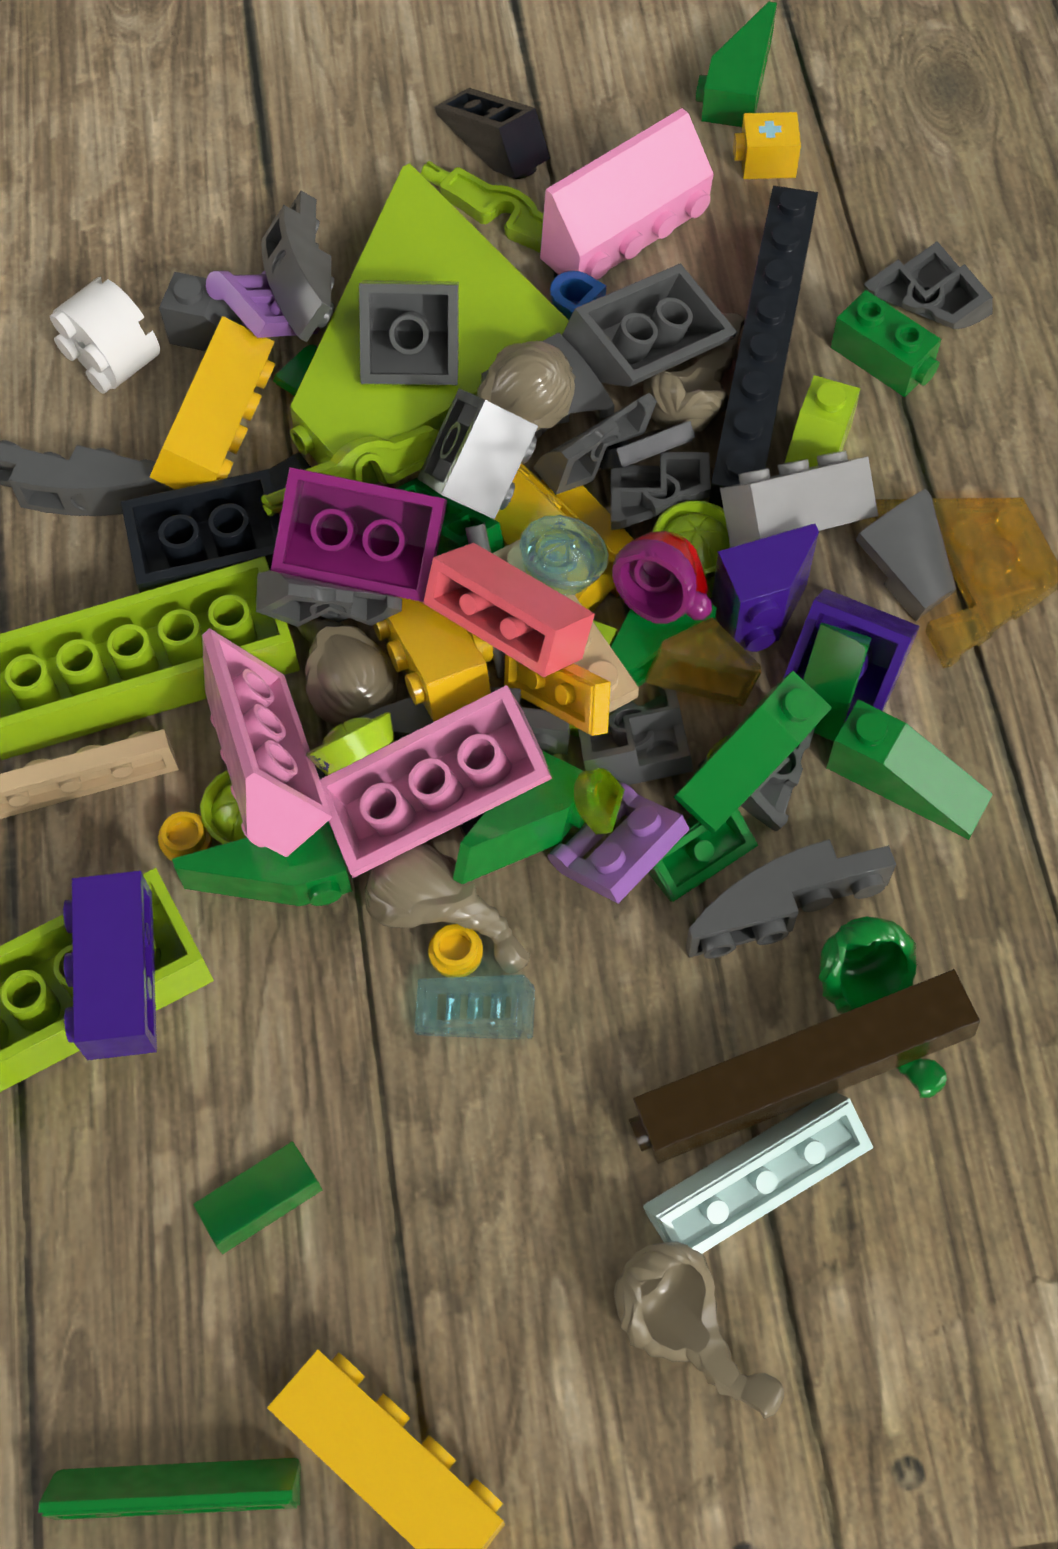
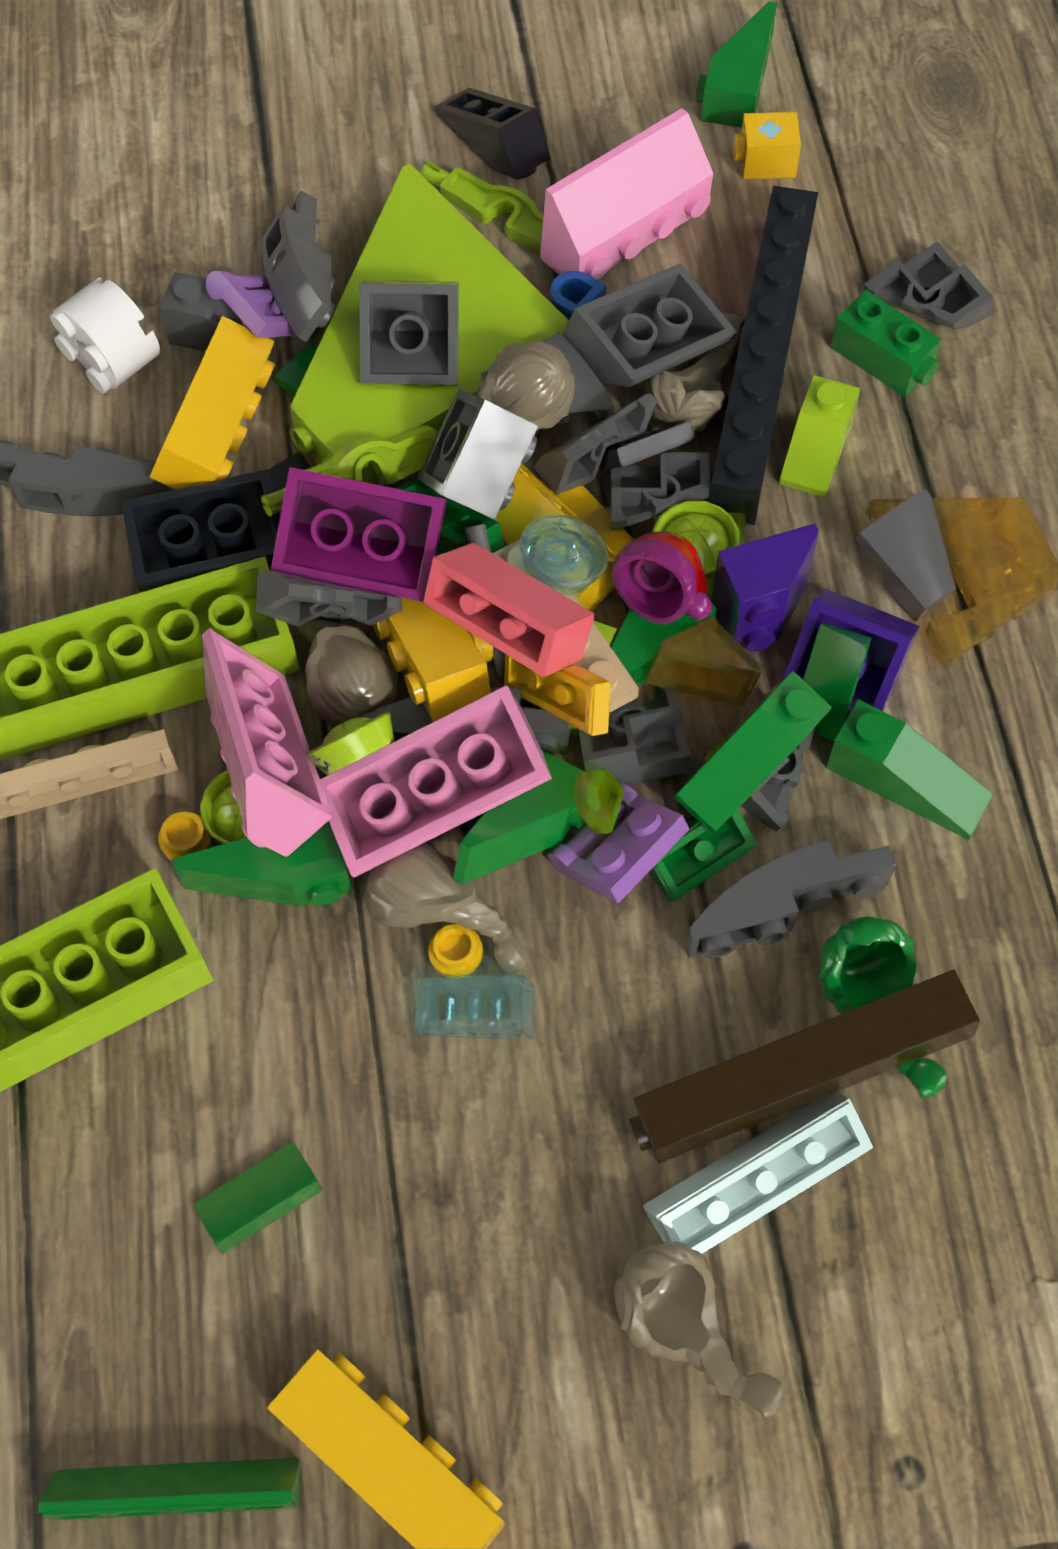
dark purple brick [63,871,157,1060] -> none
light grey brick [720,450,878,547] -> none

